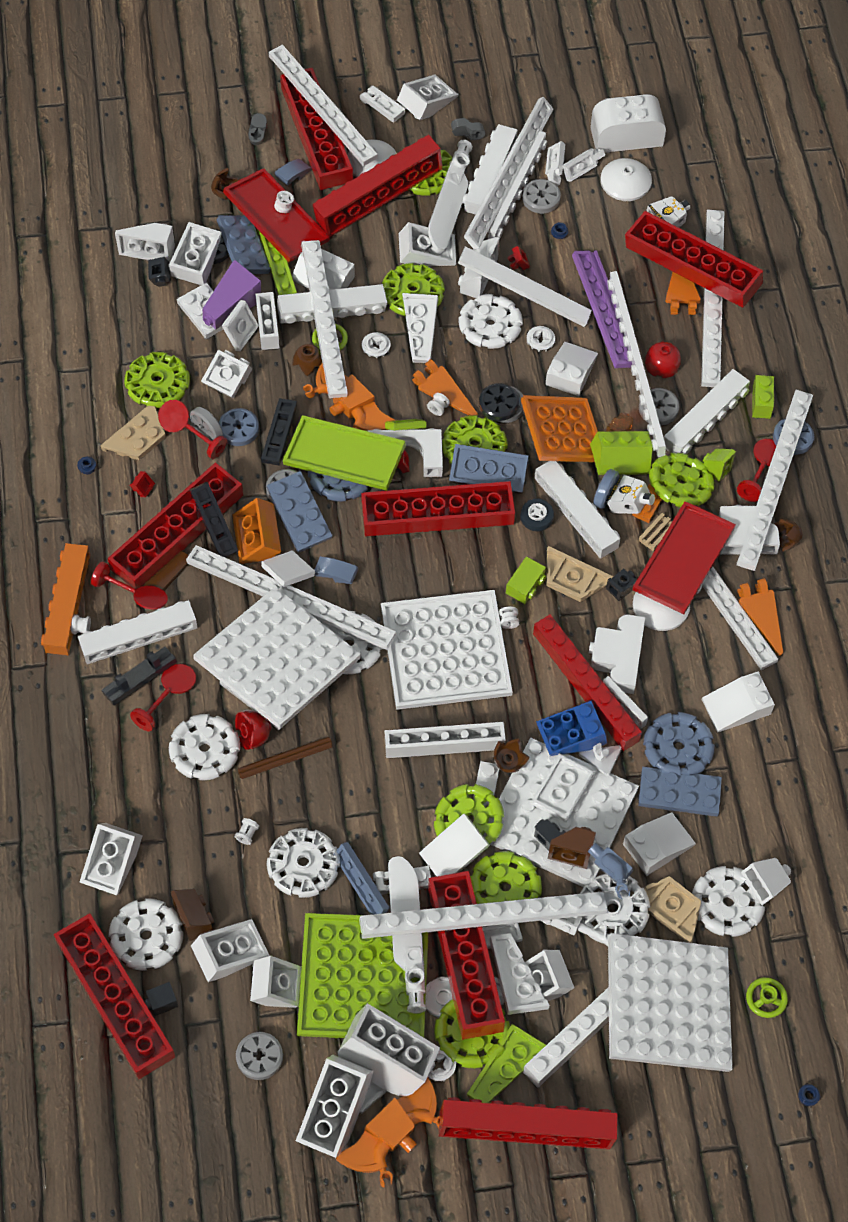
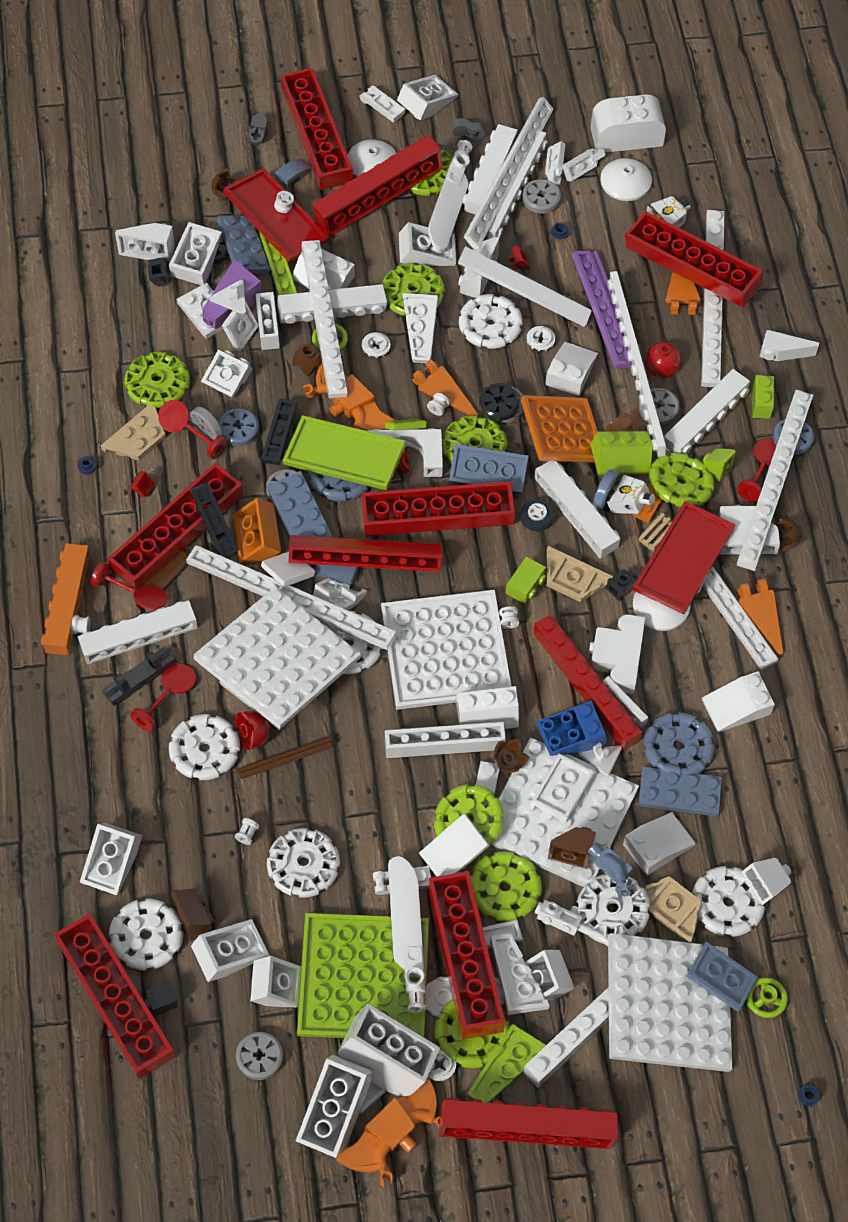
white plate [269,45,378,166] -> none
sand blue plate [334,842,389,915] -> none
white plate [359,892,608,939] -> none
black brick [534,819,566,851] -> none
none -> white piece [210,280,246,315]
none -> red brick [288,535,442,572]
none -> white slope [313,578,367,611]
none -> white slope [455,686,519,729]
none -> sand blue tile [686,941,758,1012]
none -> white slope [760,330,819,361]

